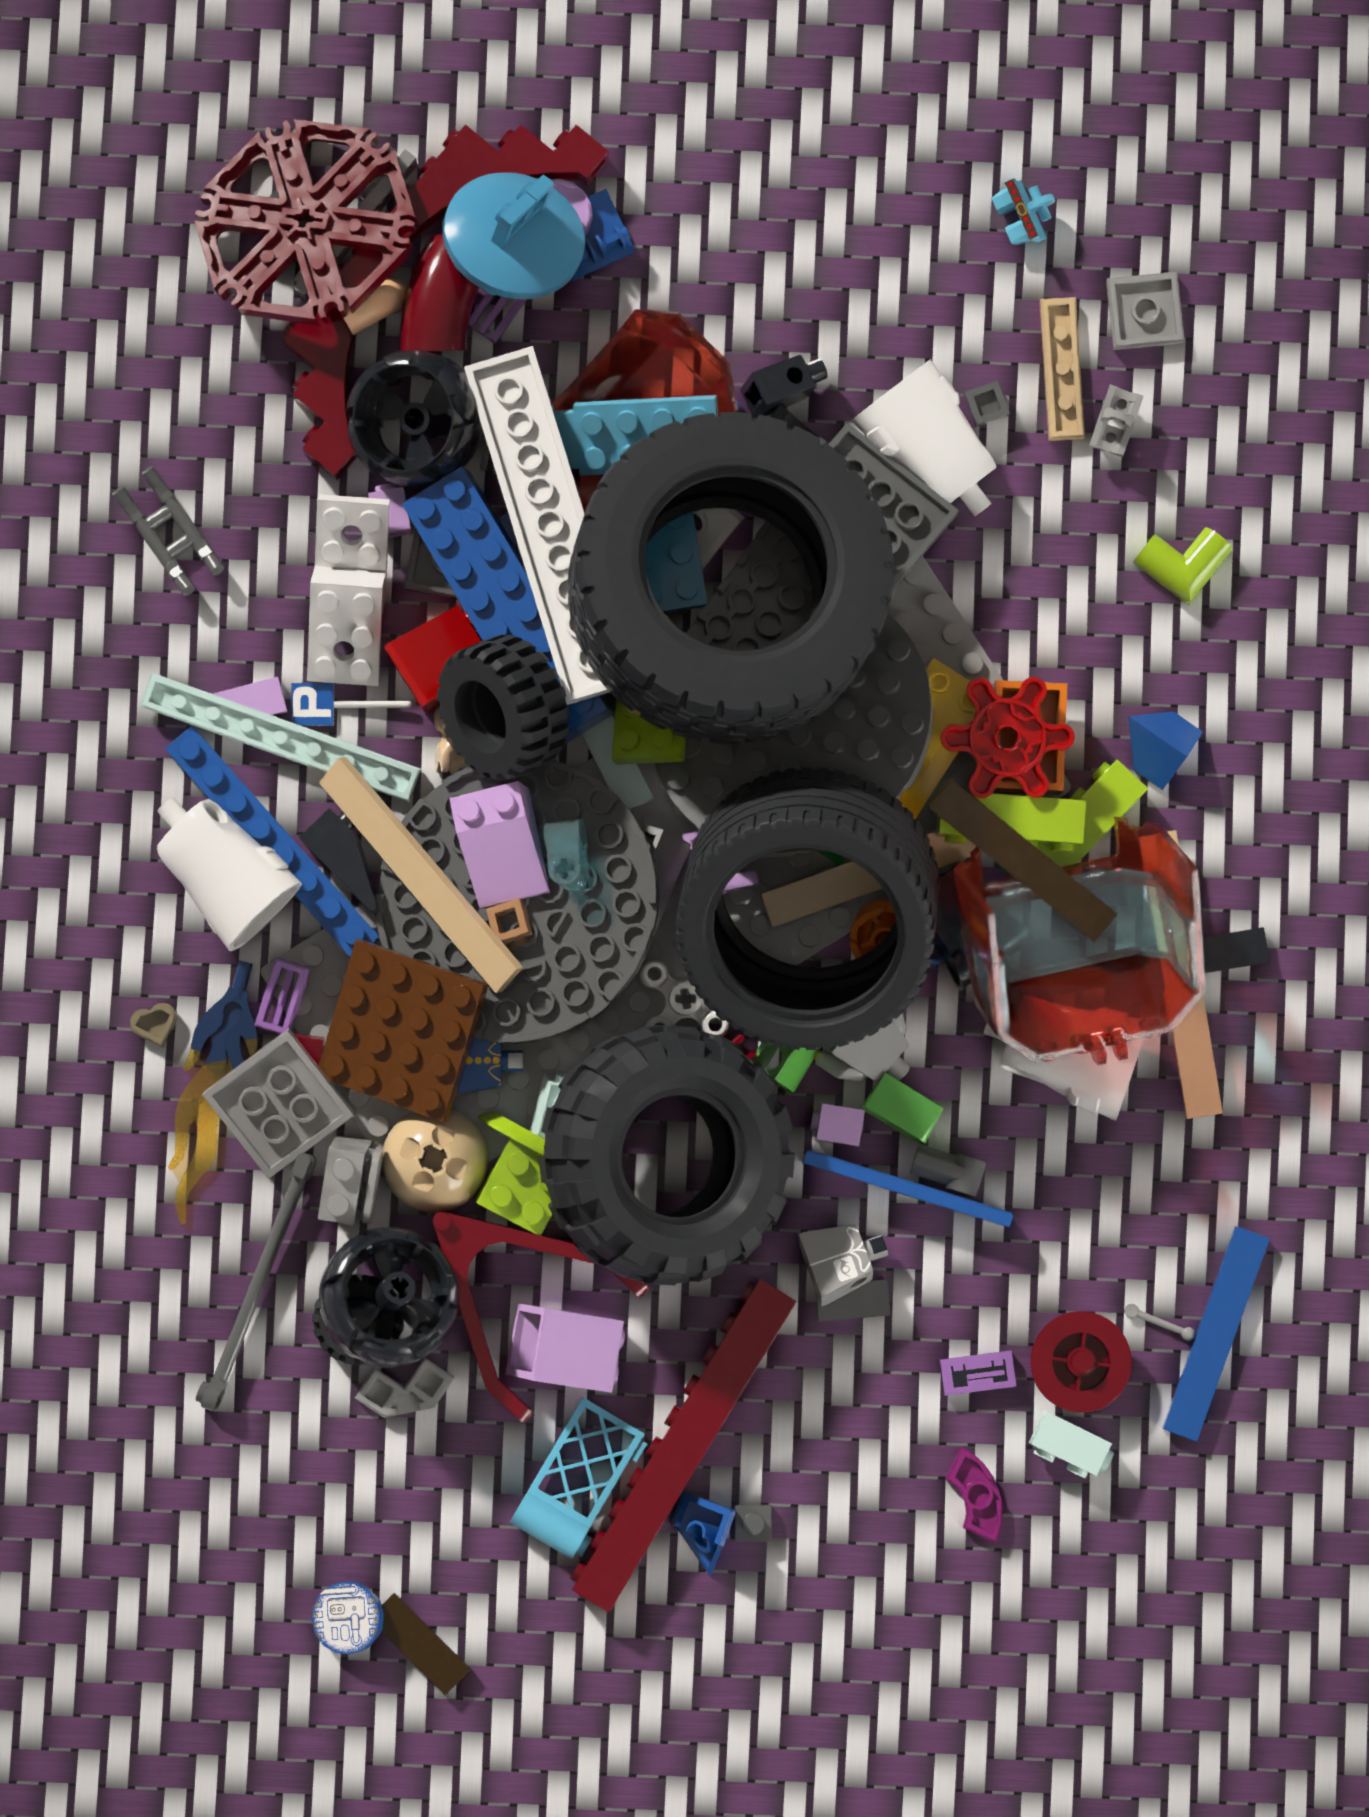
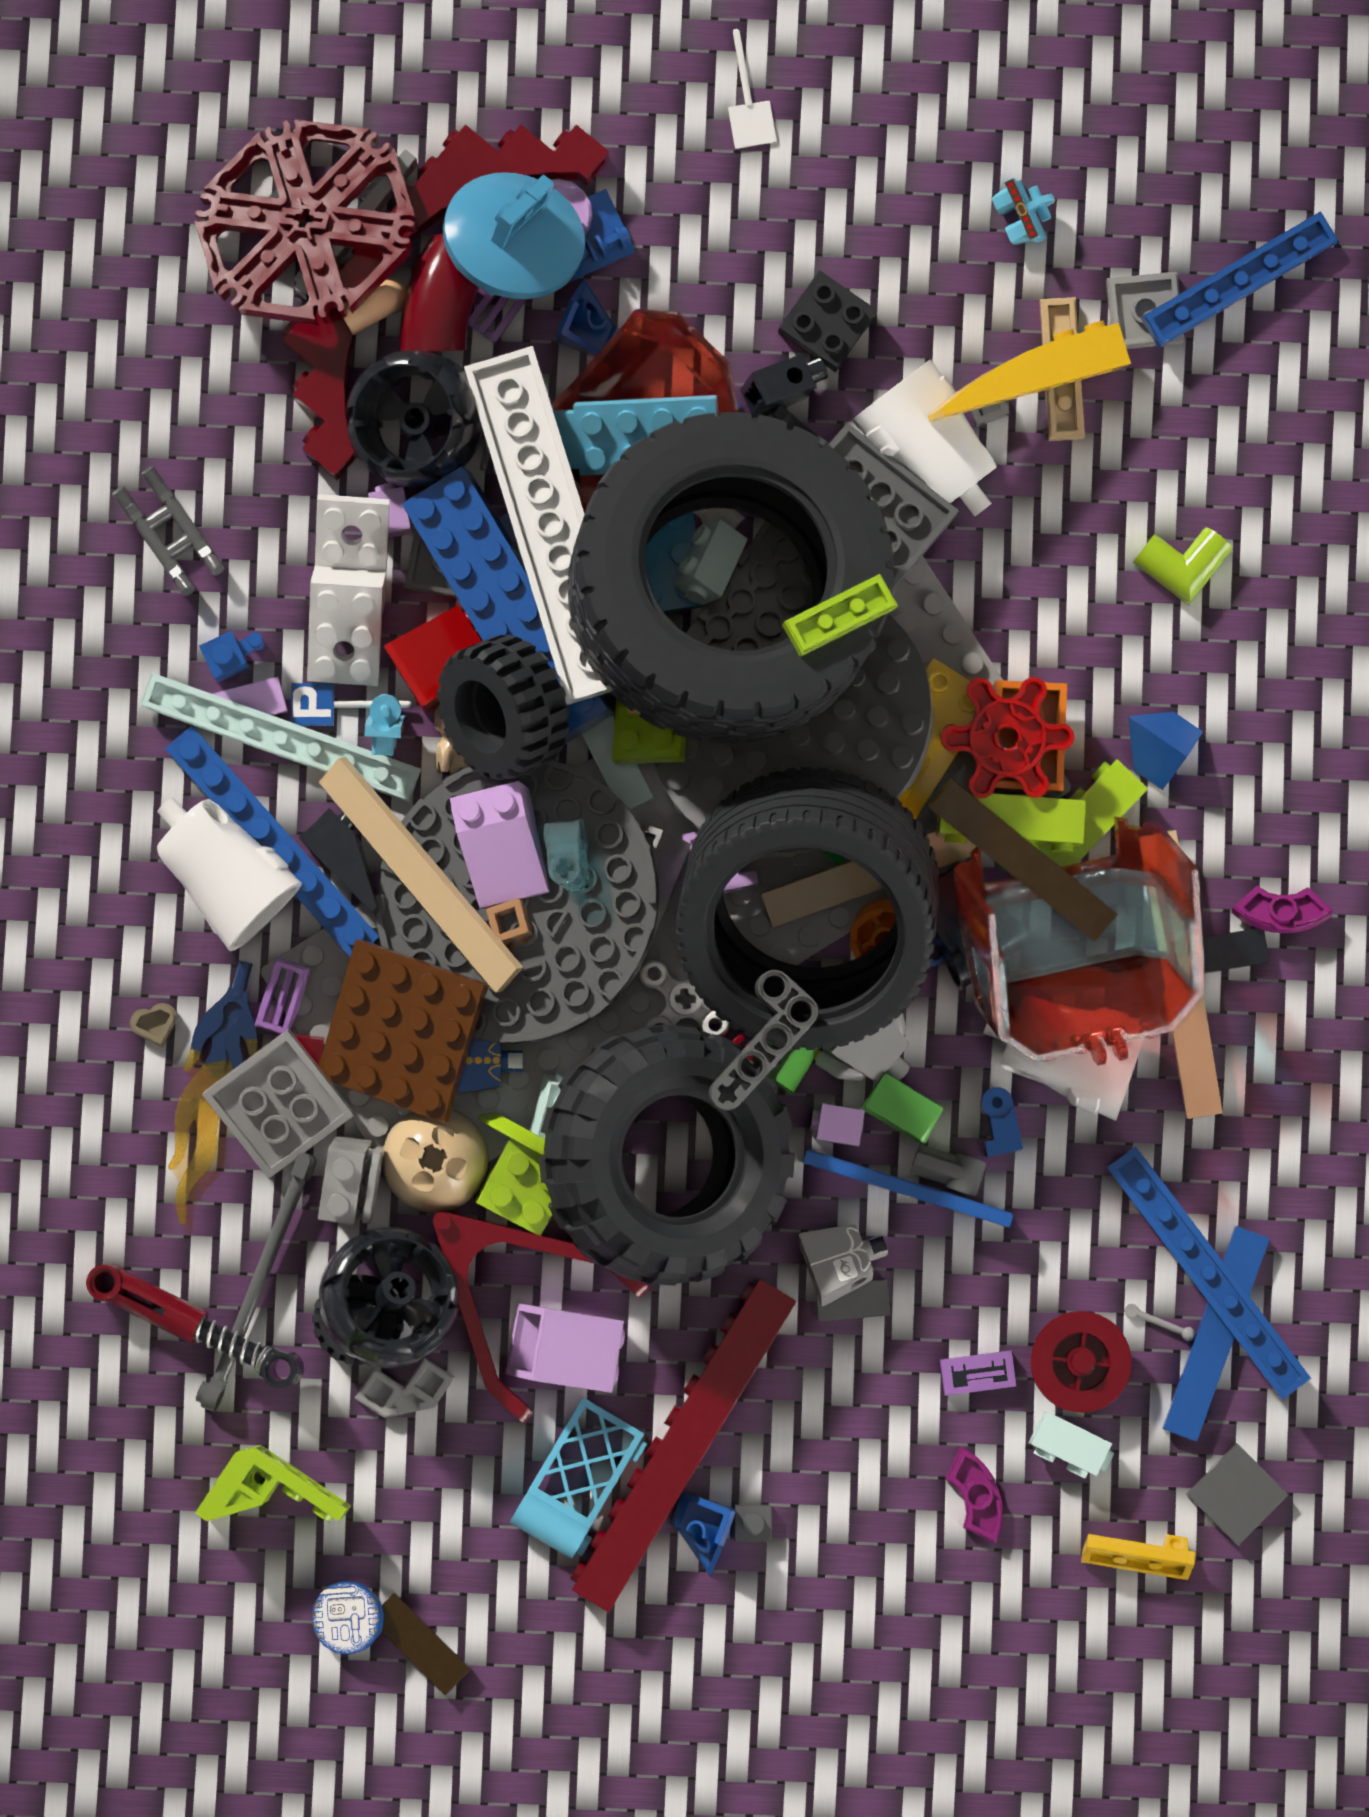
light grey hips [1089,384,1144,457] -> none
none -> piece [86,1264,305,1388]
none -> lime bracket [195,1445,351,1523]
none -> blue brick [199,631,266,683]
none -> medium azure hips [365,694,405,756]
none -> blue slope [556,279,621,362]
none -> light aqua brick [674,519,748,605]
none -> dark grey beam [708,970,818,1111]
none -> white piece [728,29,777,149]
none -> black brick [778,270,878,373]
none -> lime tile [782,574,898,657]
none -> yellow slope [928,320,1131,422]
none -> blue leg [980,1087,1023,1157]
none -> yellow hinge [1081,1534,1195,1580]
none -> blue plate [1107,1146,1311,1400]
none -> blue tile [1140,211,1339,348]
none -> dark grey tile [1186,1443,1288,1546]
none -> magenta tile [1231,885,1334,933]

